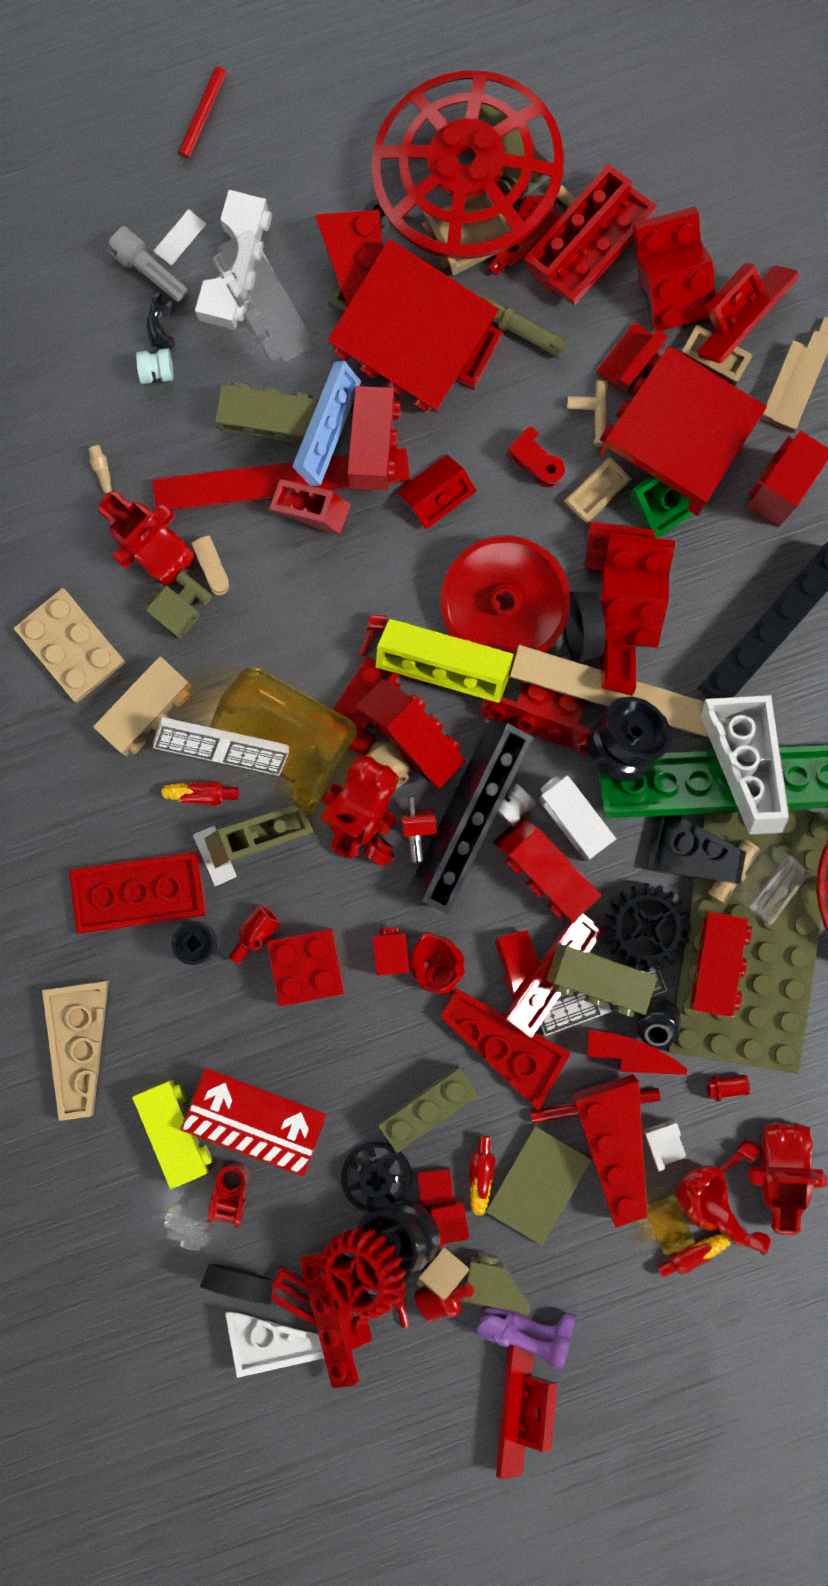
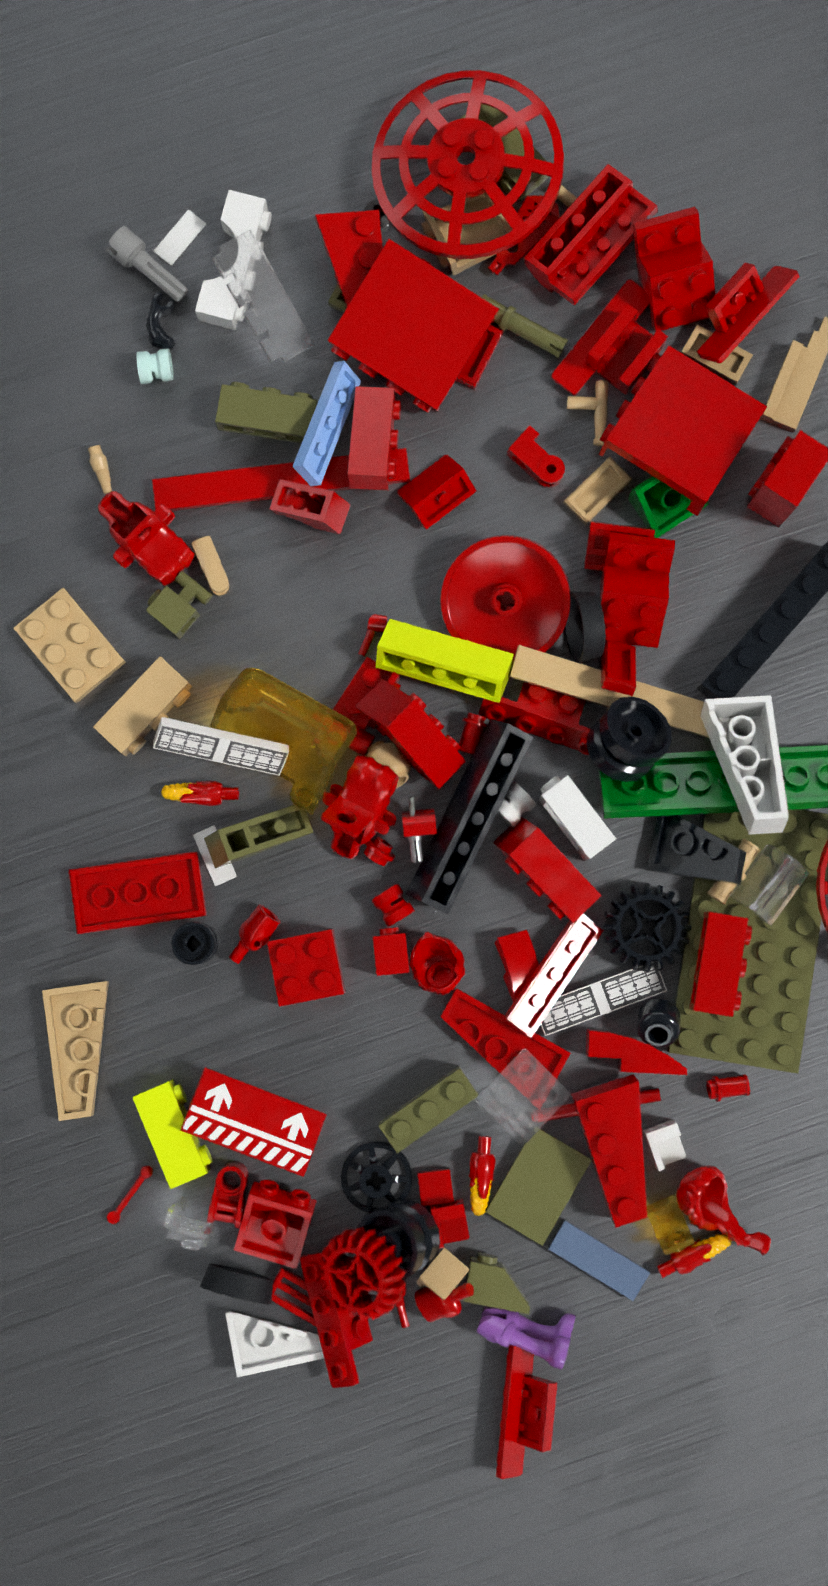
red bar [178,66,227,158] -> none
olive brick [546,943,658,1017] -> none
red hand [718,1140,760,1174] -> none
red piece [748,1122,827,1236] -> none
none -> red hinge [107,1165,153,1224]
none -> red plate [234,1180,317,1269]
none -> red wheel [371,884,415,928]
none -> red pin [459,712,487,754]
none -> clear bracket [475,1049,571,1144]
none -> sand blue tile [548,1219,650,1301]
none -> red bracket [551,279,650,396]

